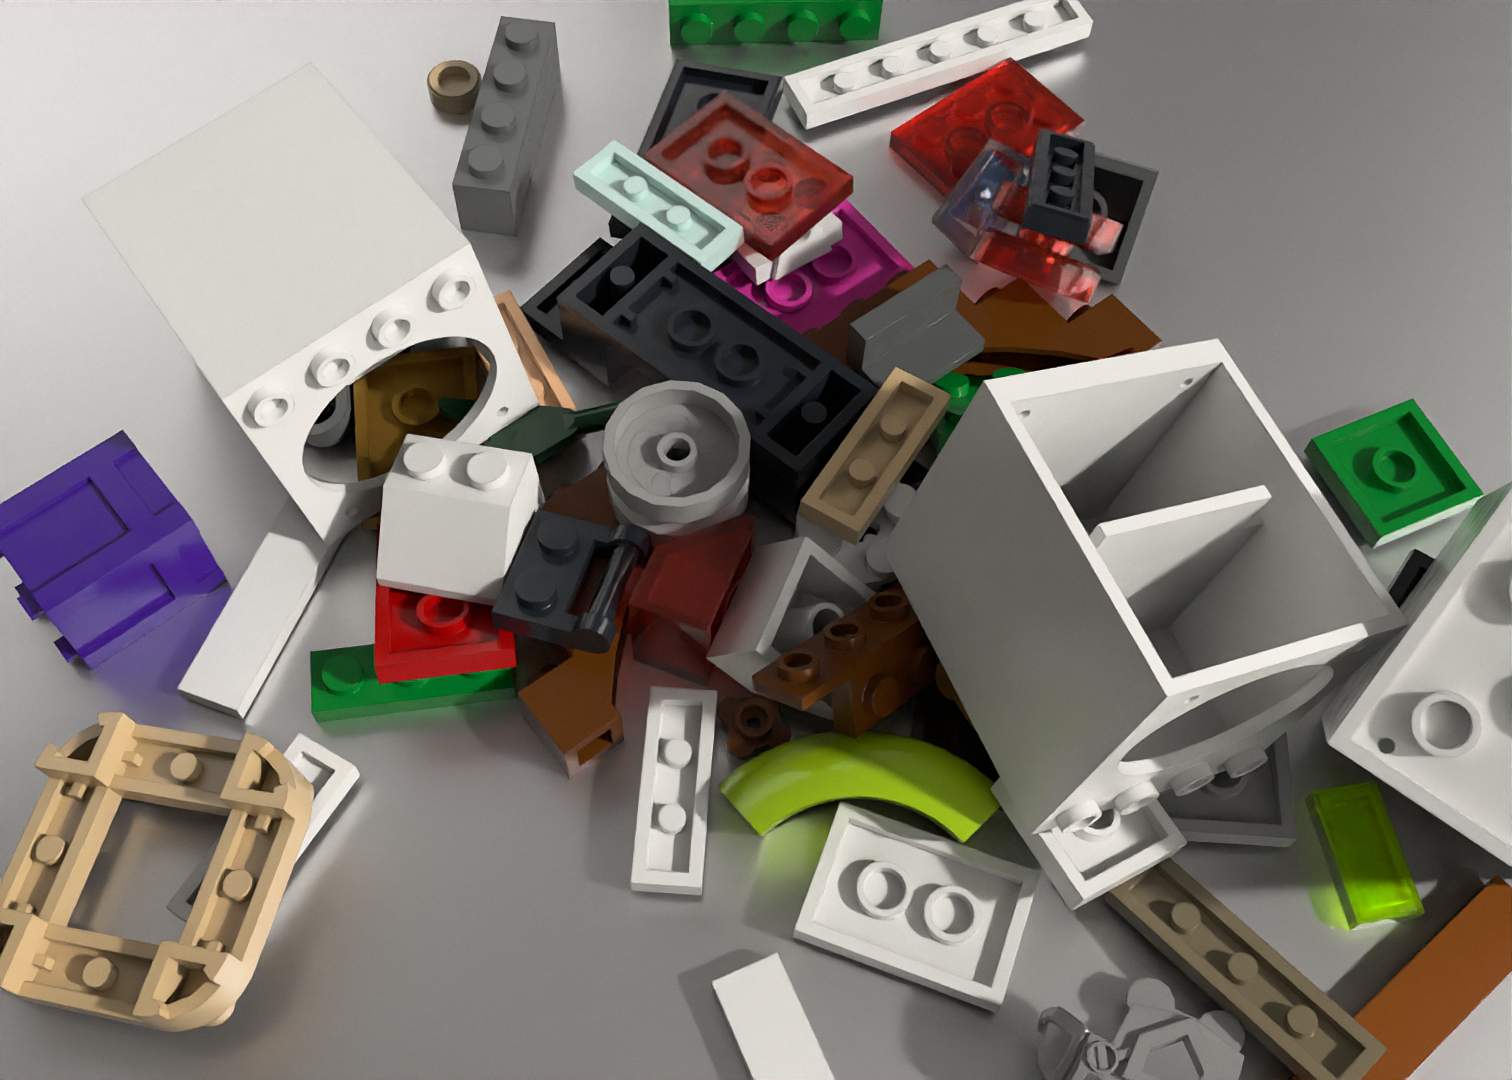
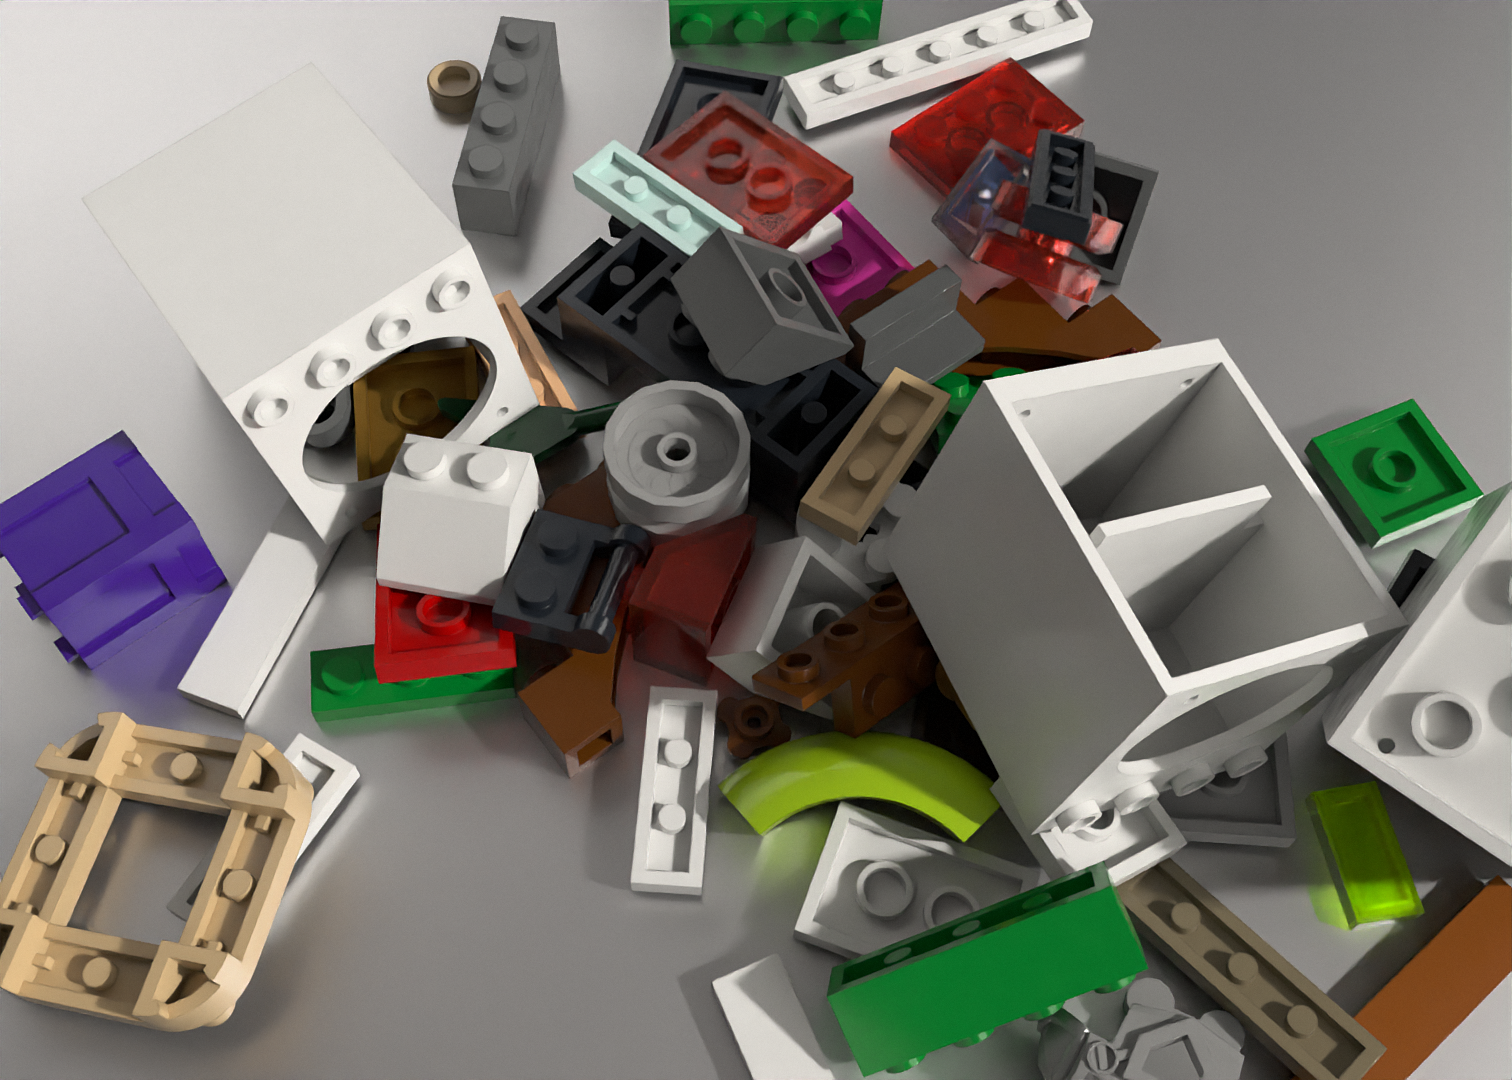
none -> dark grey slope [670,226,854,385]
none -> green brick [826,861,1148,1077]

